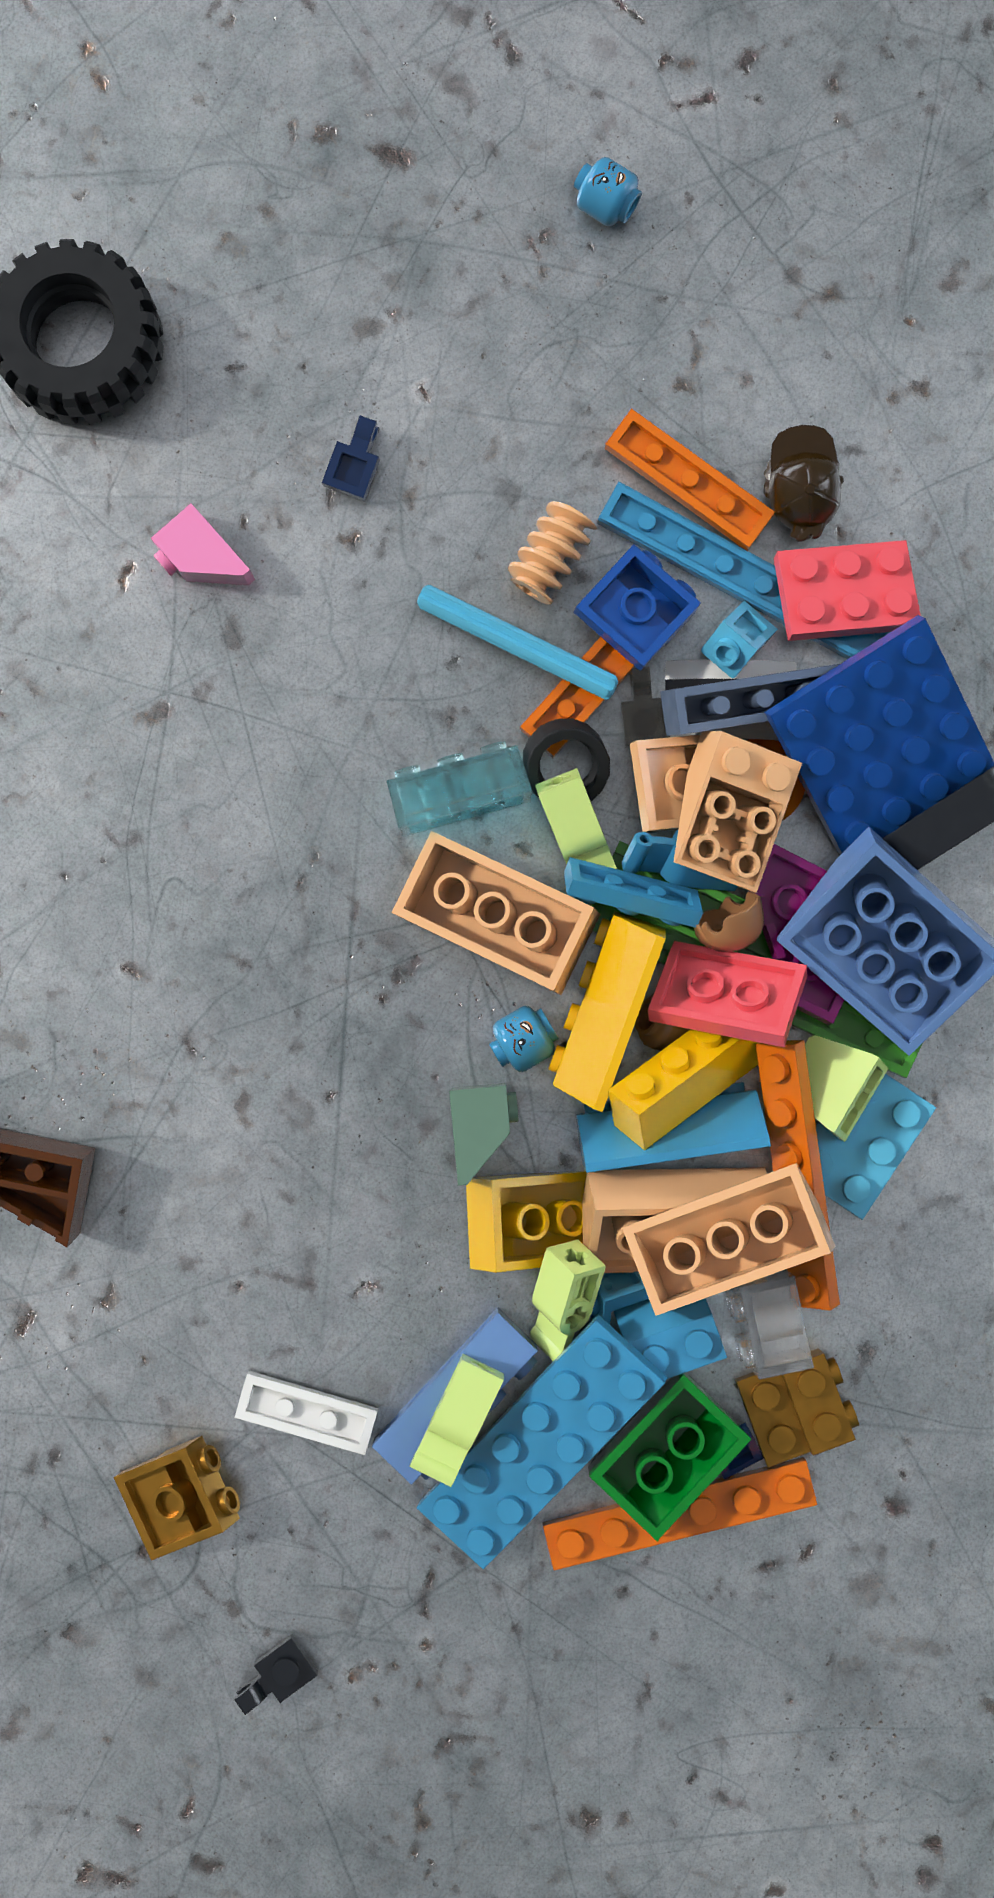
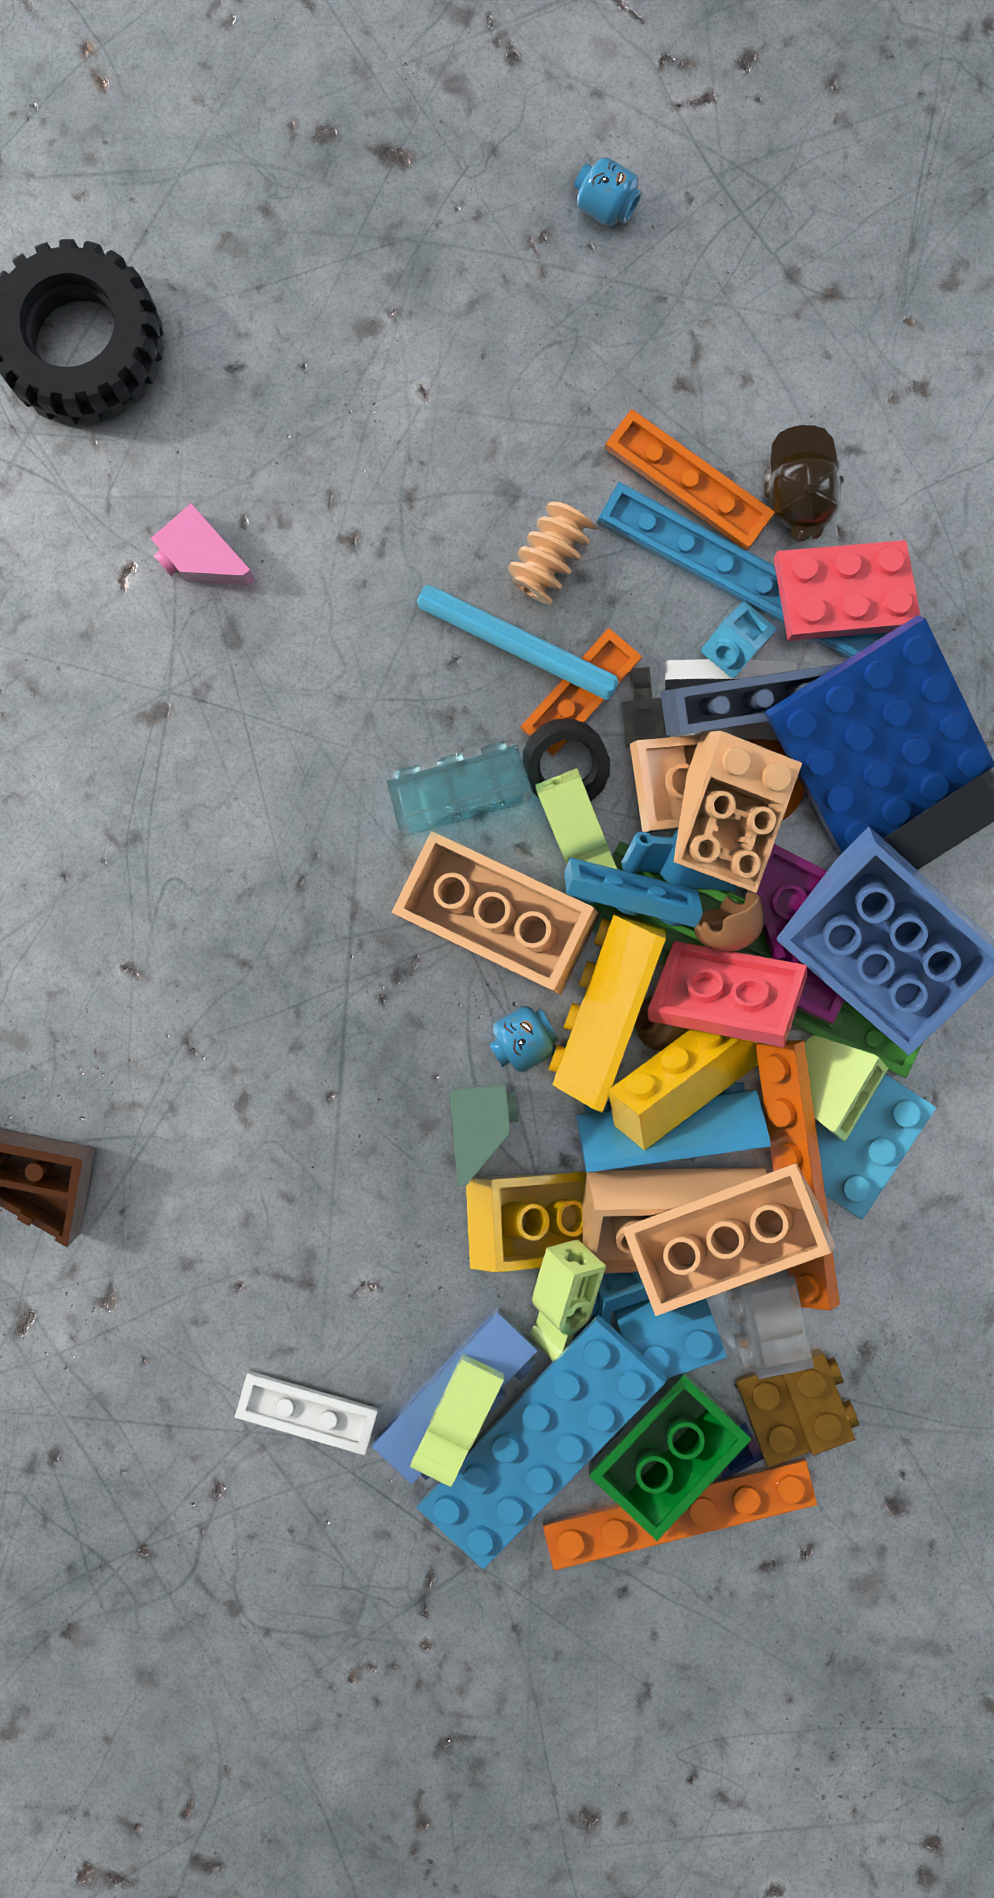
pearl gold plate [113,1436,240,1561] -> none
black plate [234,1634,318,1715] -> none
dark blue plate [322,415,380,502] -> none
blue plate [573,544,701,671] -> none

